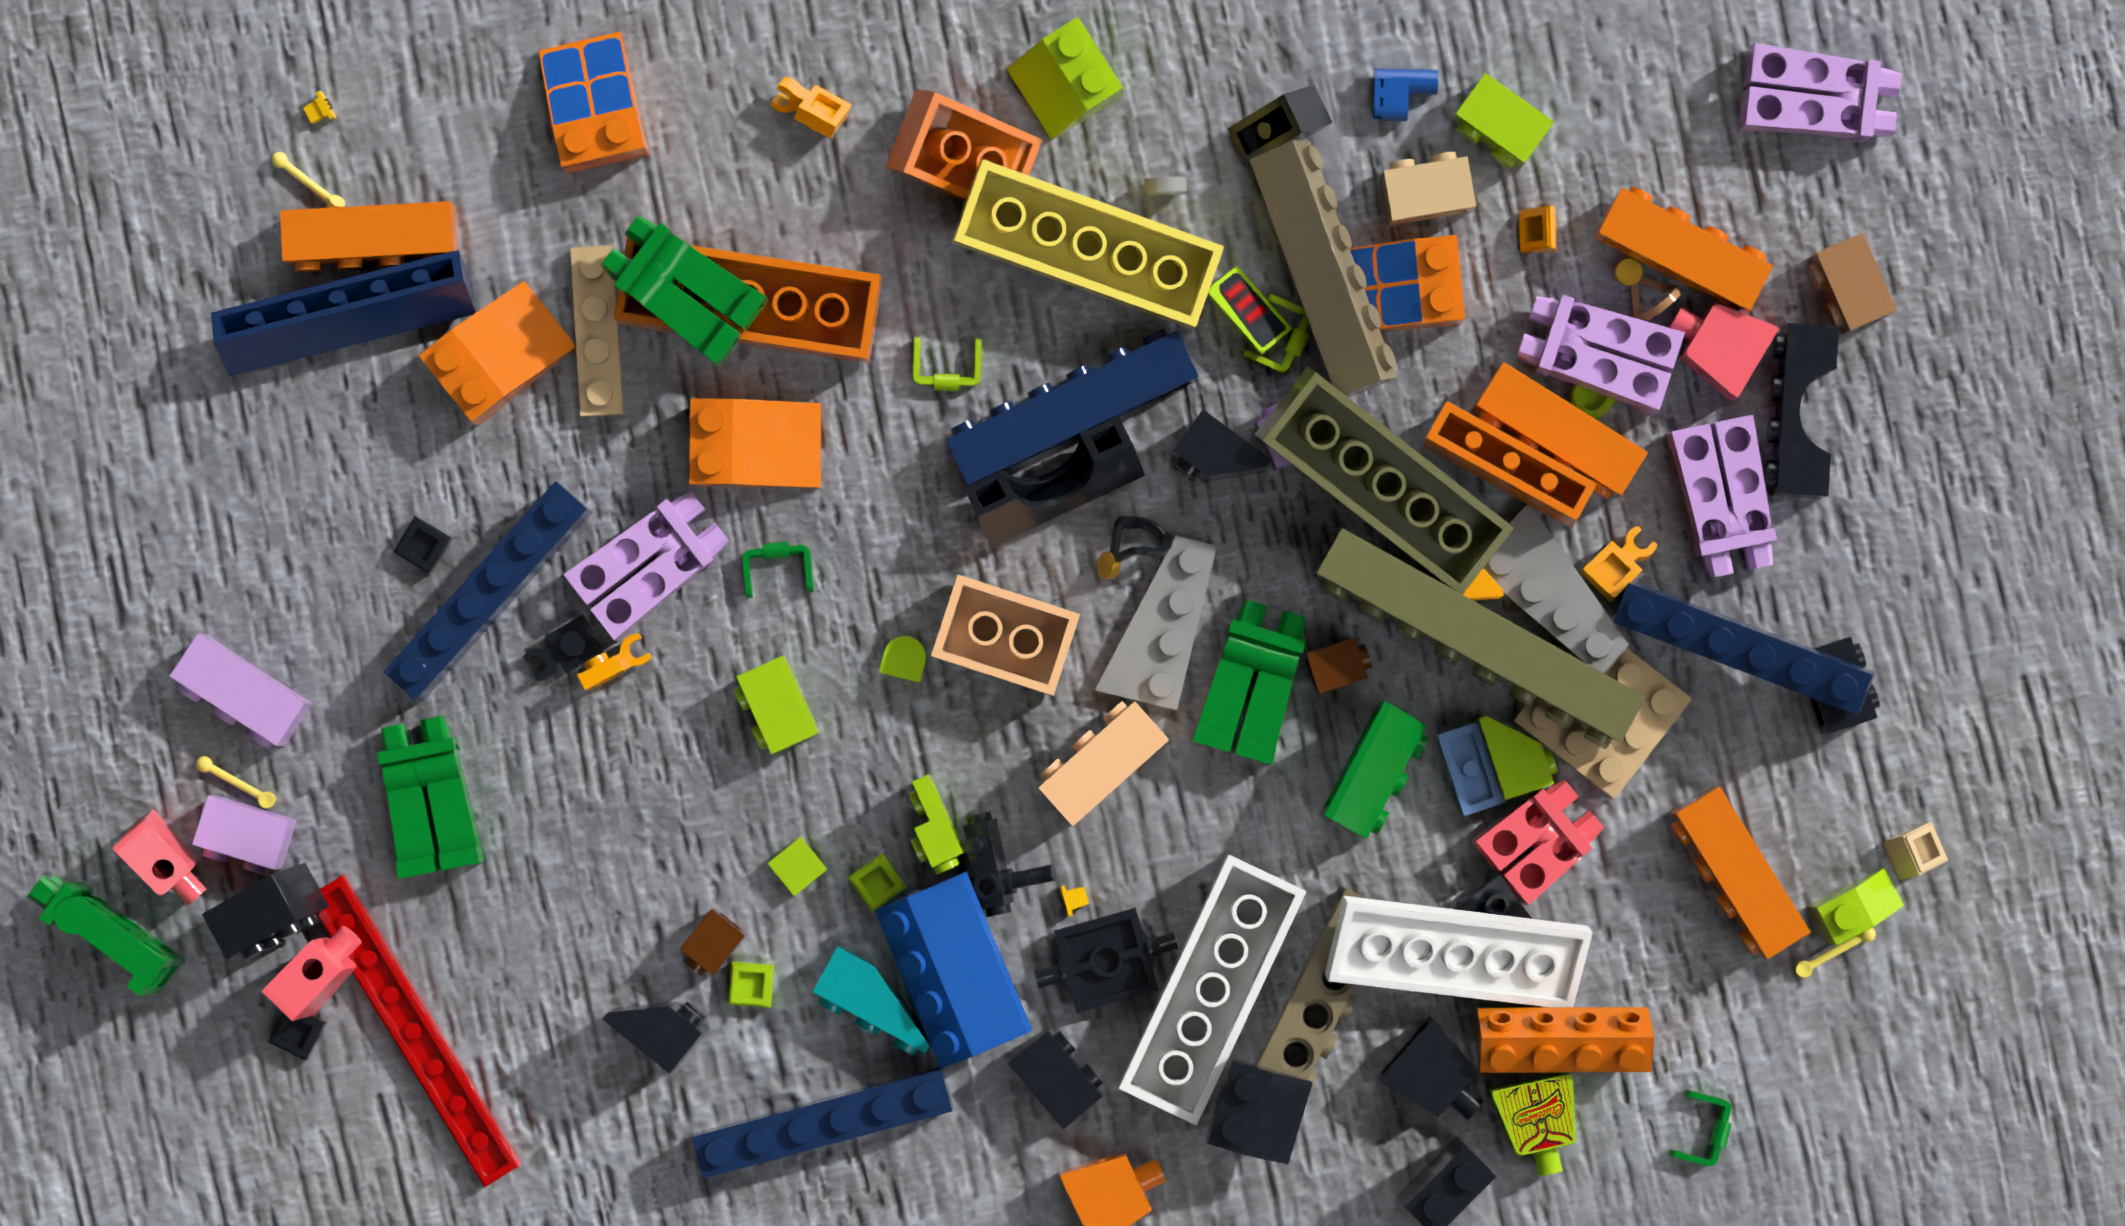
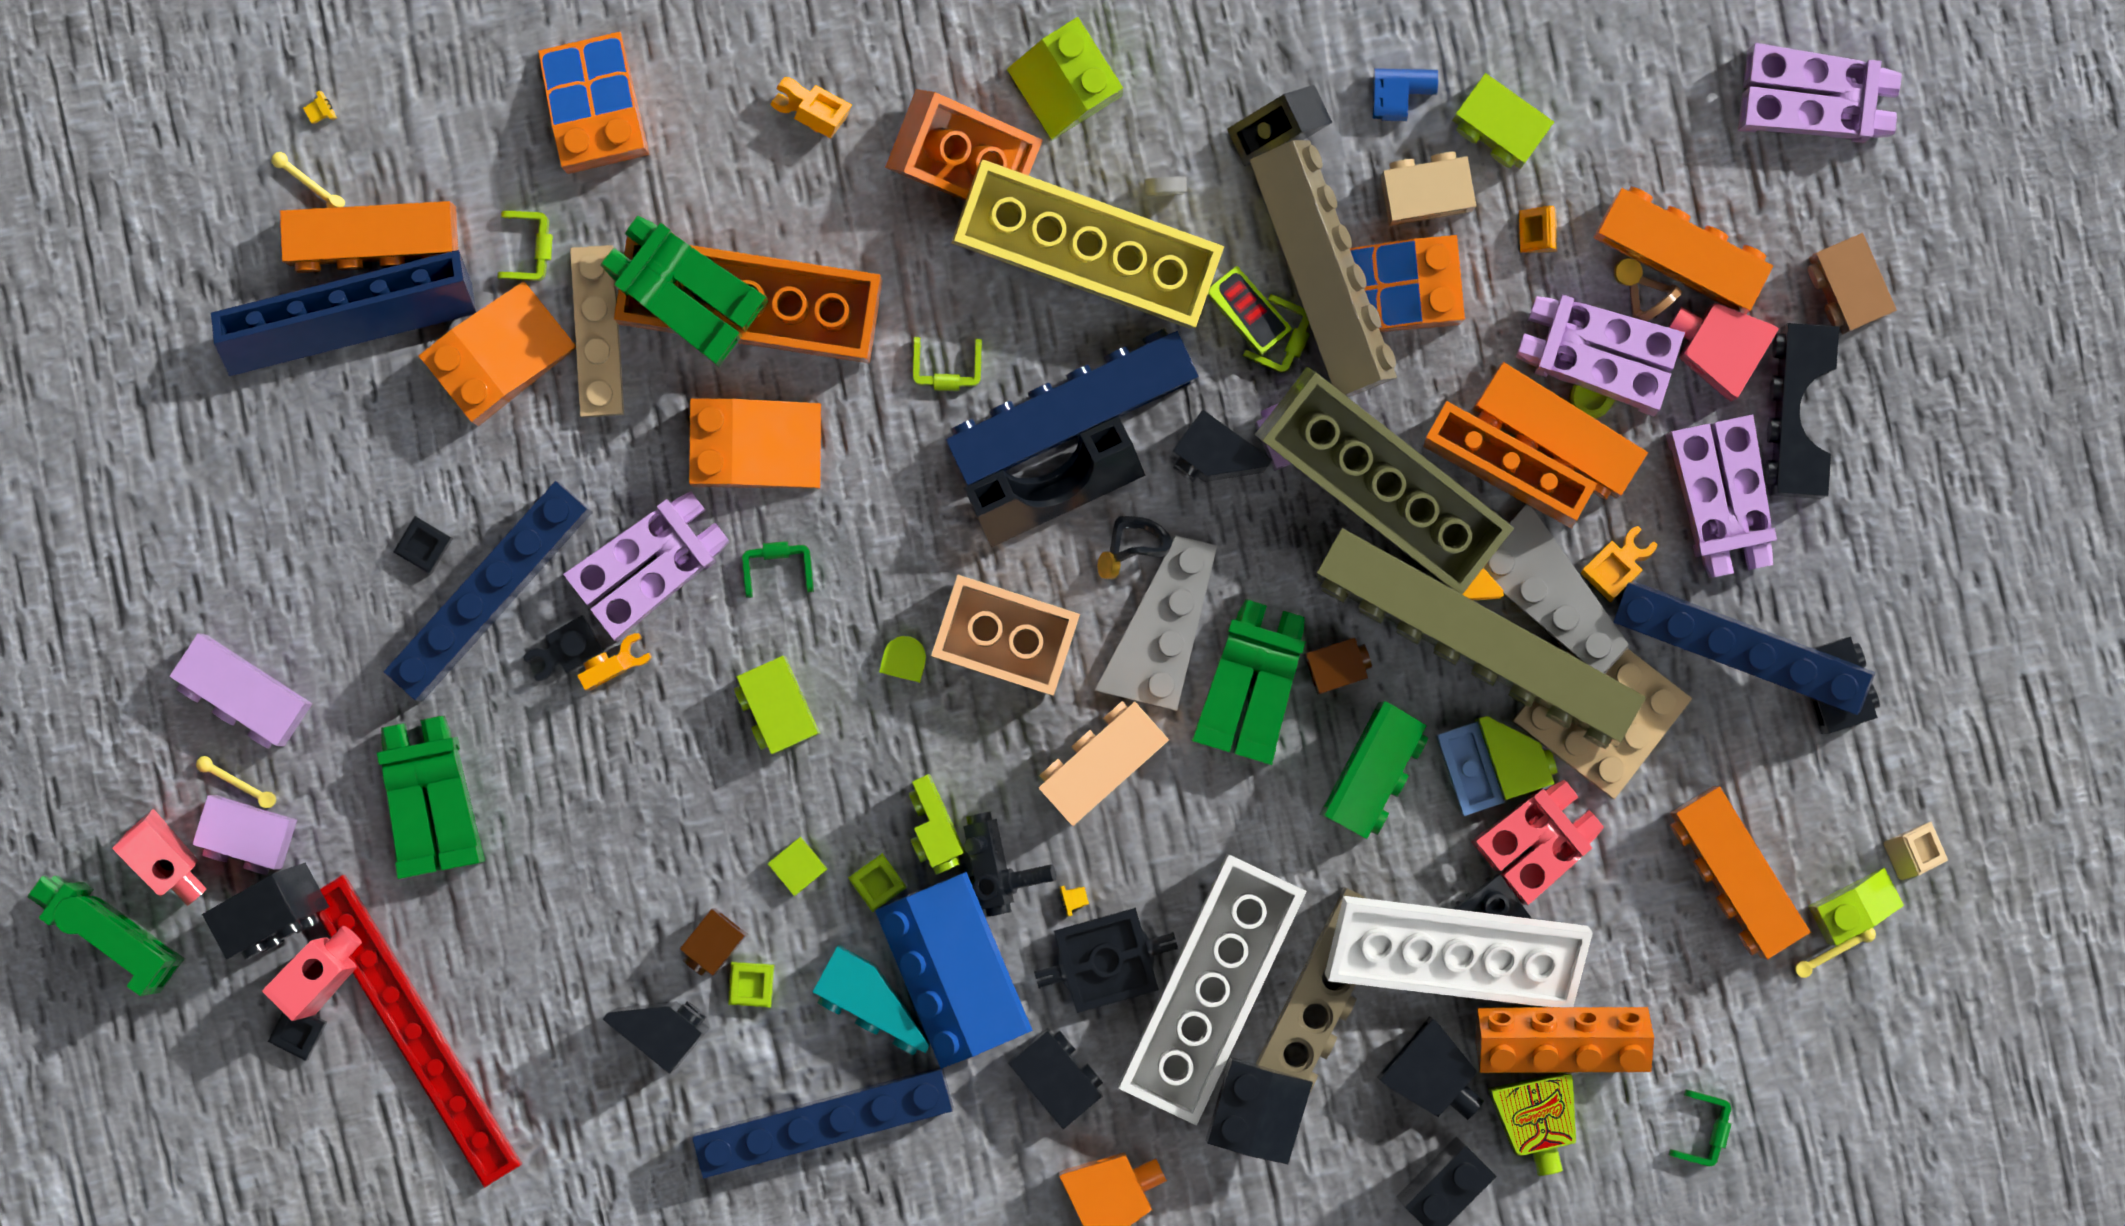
none -> lime piece [497,210,553,281]

